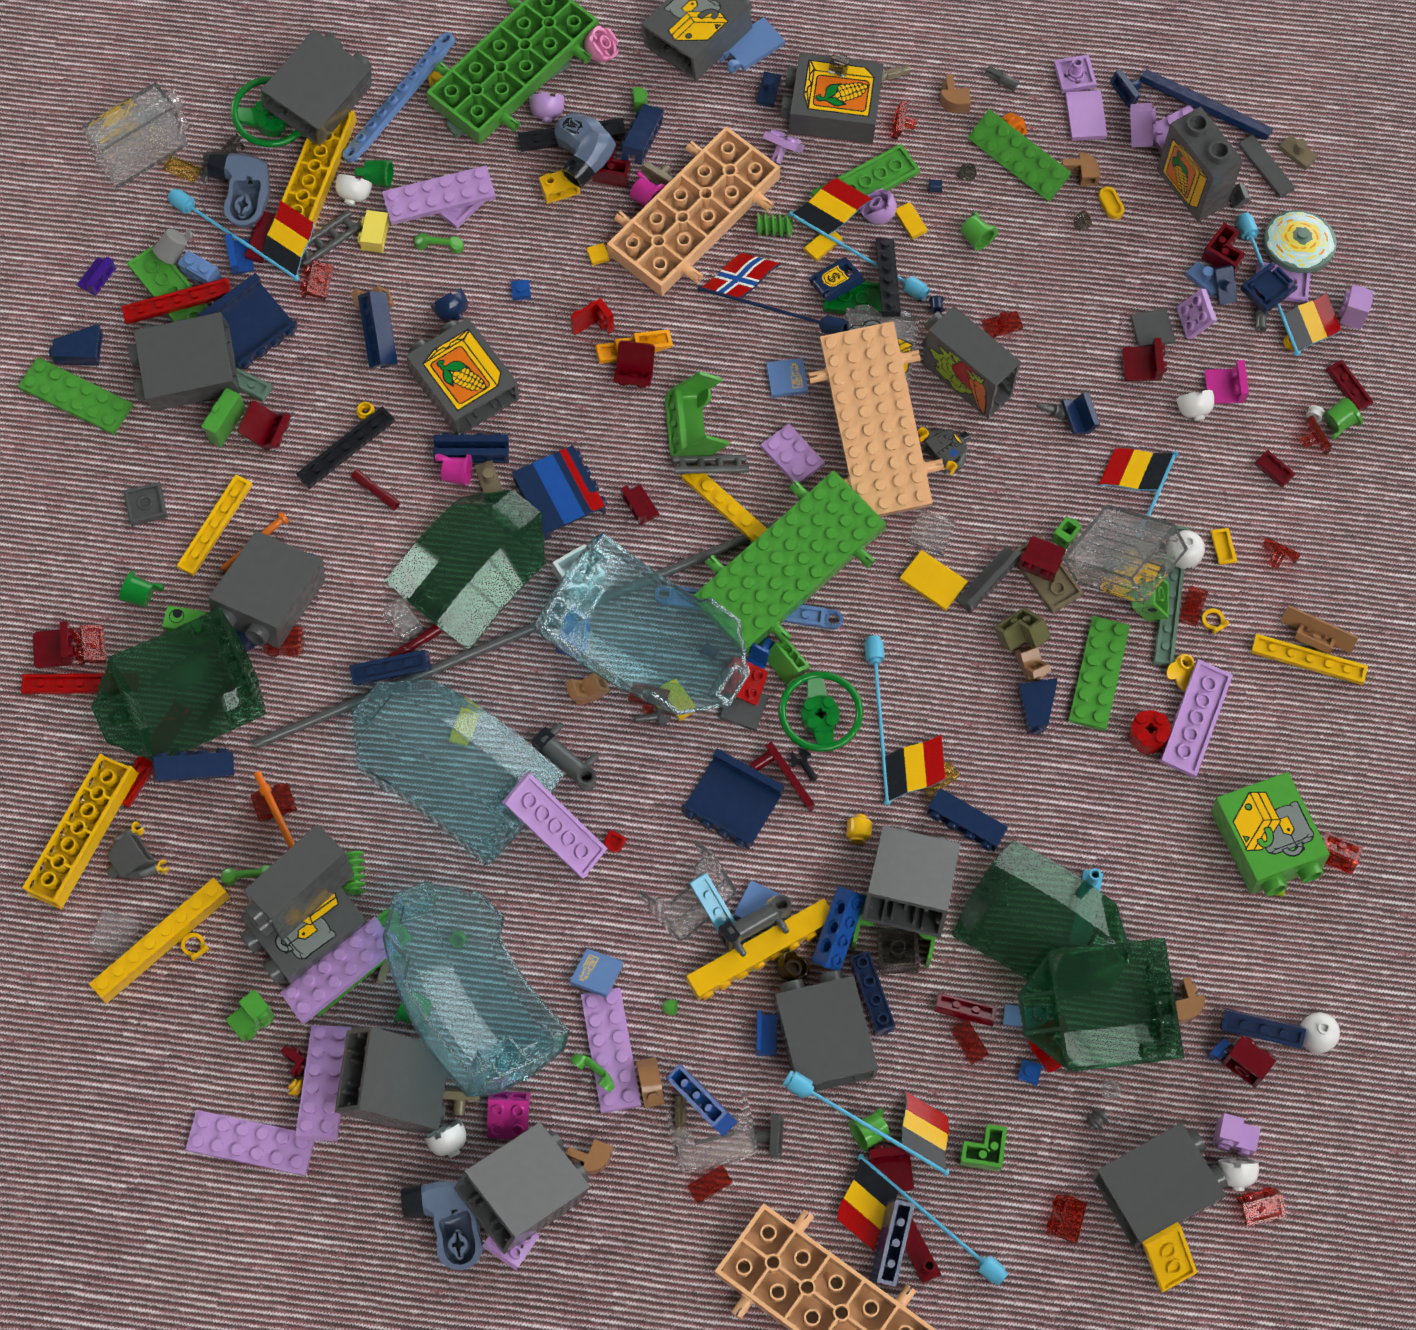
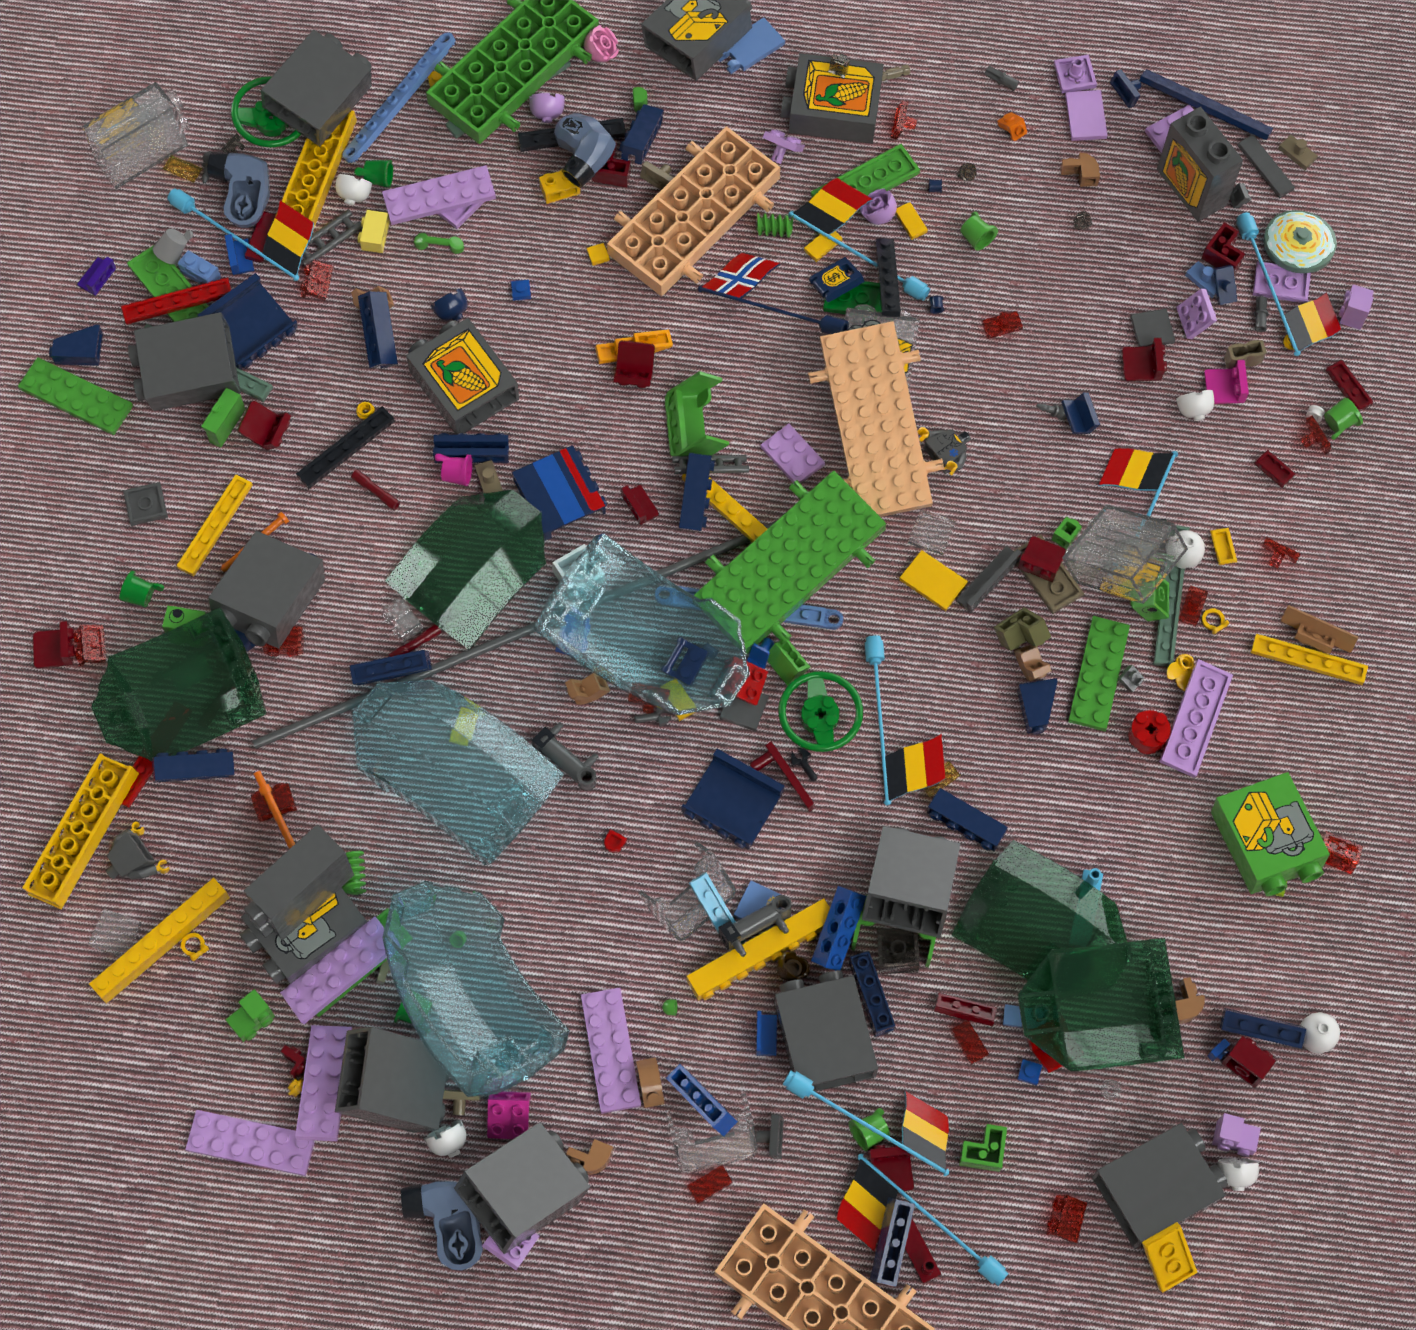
red tile [21,673,139,694] -> none
bright green bar [221,865,270,886] -> none
lavender plate [502,772,608,879] -> none
red bracket [570,298,614,336] -> none
medium blue tile [570,949,624,998] -> none
bright green bar [570,1054,615,1093] -> none
dark pink hat [630,171,665,208] -> none
dark tan axle [675,1096,686,1136] -> none
dark blue tile [756,71,781,108] -> none
medium blue tile [766,358,808,398] -> none
yellow head [846,814,873,844] -> none
dark grey brick [921,306,1021,419] -> none
medium nougat brick [939,74,971,114] -> none
bright green plate [968,109,1072,202] -> none
dark grey wheel [1087,1109,1109,1131] -> none
yellow tile [1098,187,1125,220] -> none
lavender brick [1130,103,1157,147] -> none
clear red bracket [1237,1187,1287,1227] -> none
dark blue container [1240,262,1298,314] -> none
none -> dark blue plate [660,637,710,687]
none -> dark blue brick [679,453,715,531]
none -> dark grey tile [1118,665,1145,692]
none -> dark tan brick [1224,340,1267,369]

